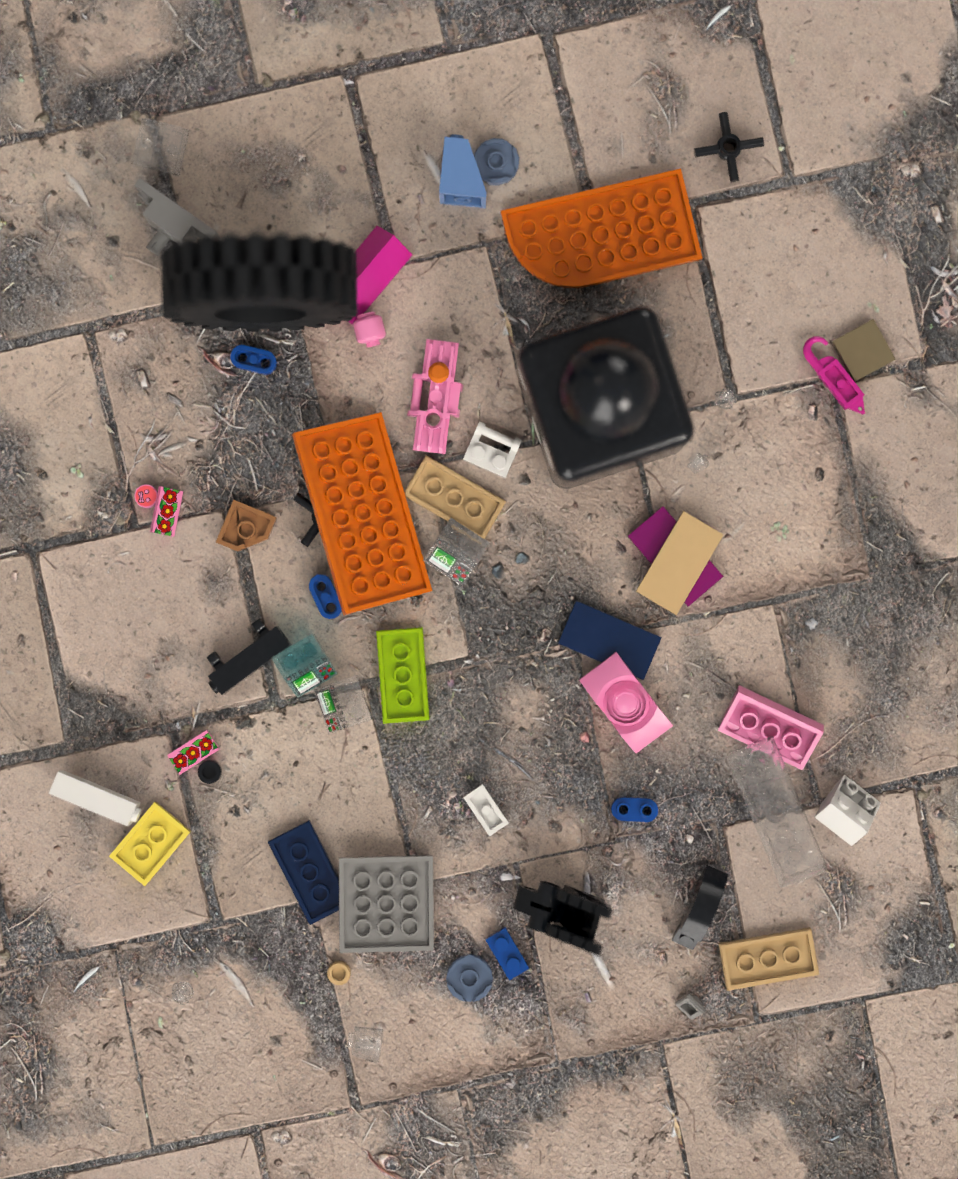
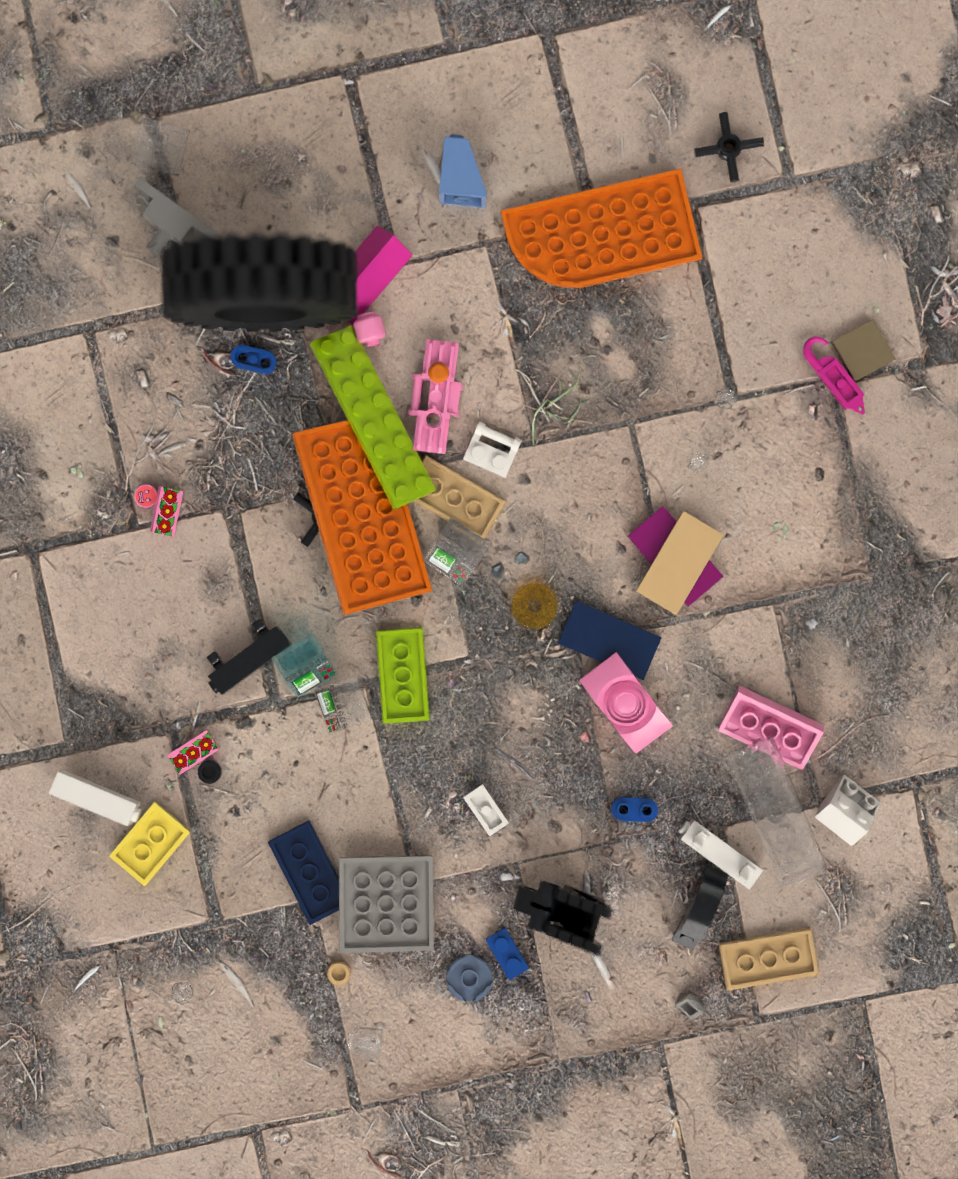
medium nougat plate [216,499,277,552] -> none
blue plate [309,574,342,619] -> none
sand blue tile [474,138,519,185] -> none
black piece [517,306,694,489] -> none
none -> lime plate [309,325,436,510]
none -> clear yellow tile [512,583,557,629]
none -> white brick [678,819,763,890]

